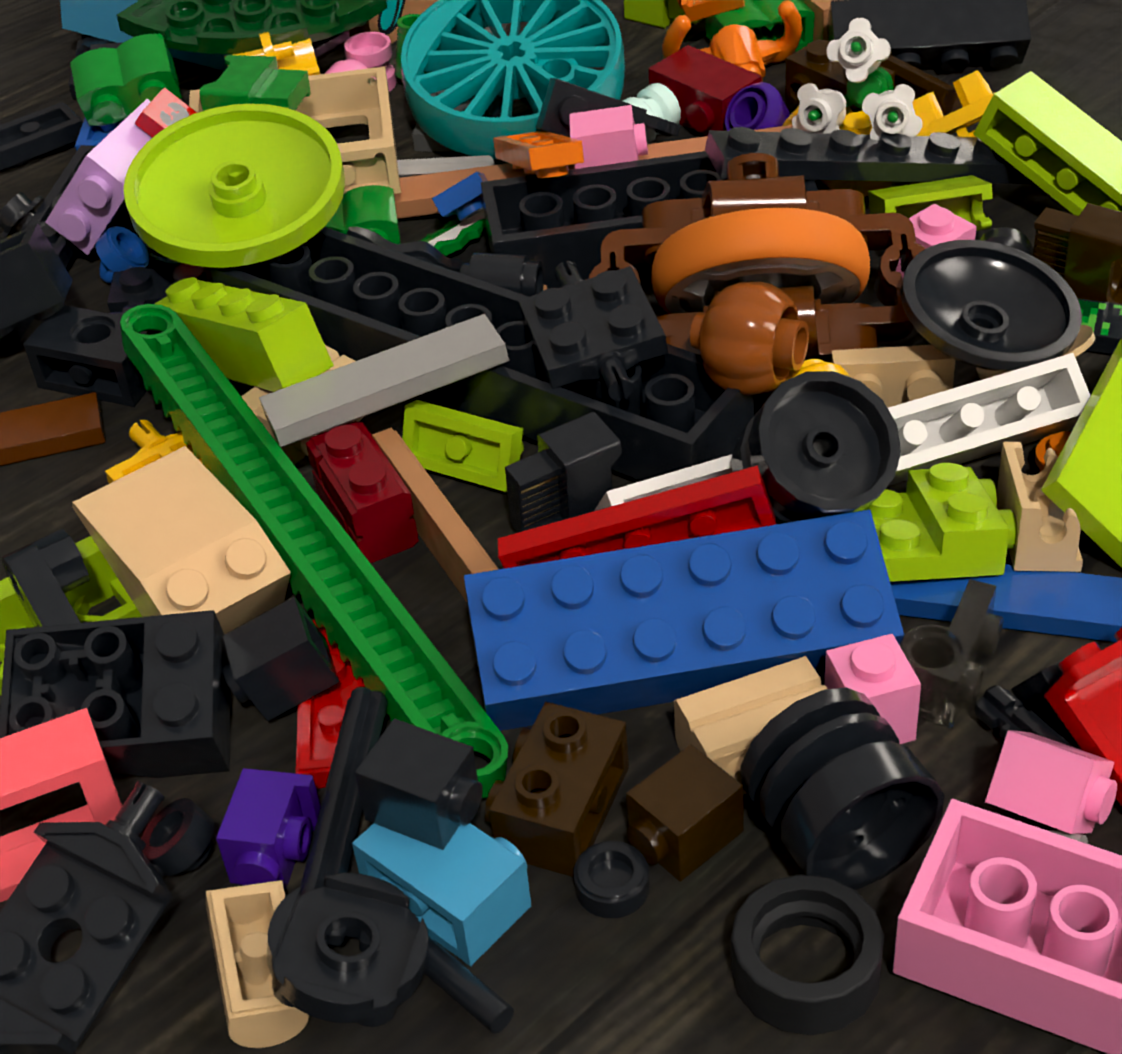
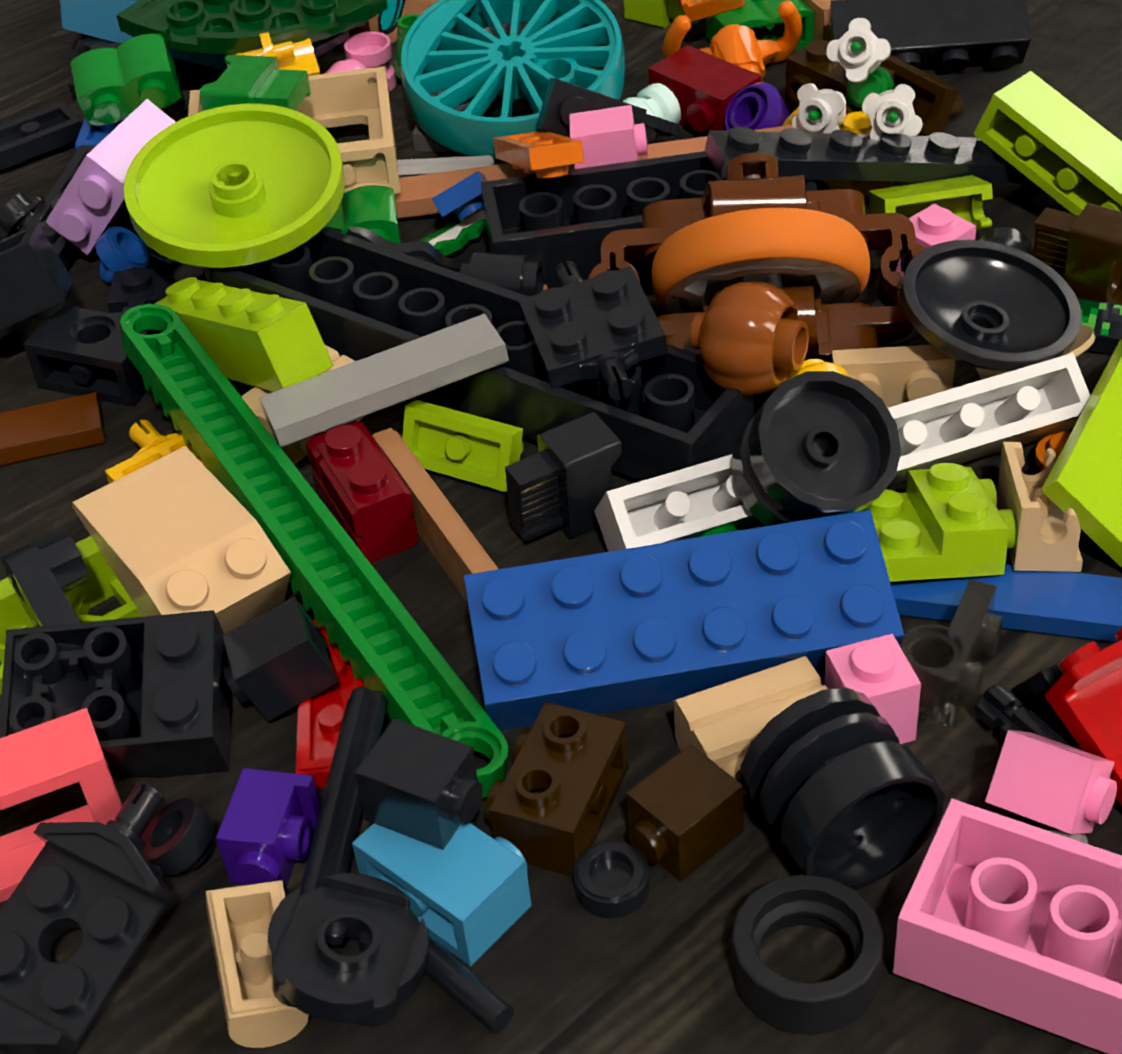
tile [134,87,197,138] -> none
red plate [498,465,777,569] -> none
yellow hips [912,71,998,137] -> none

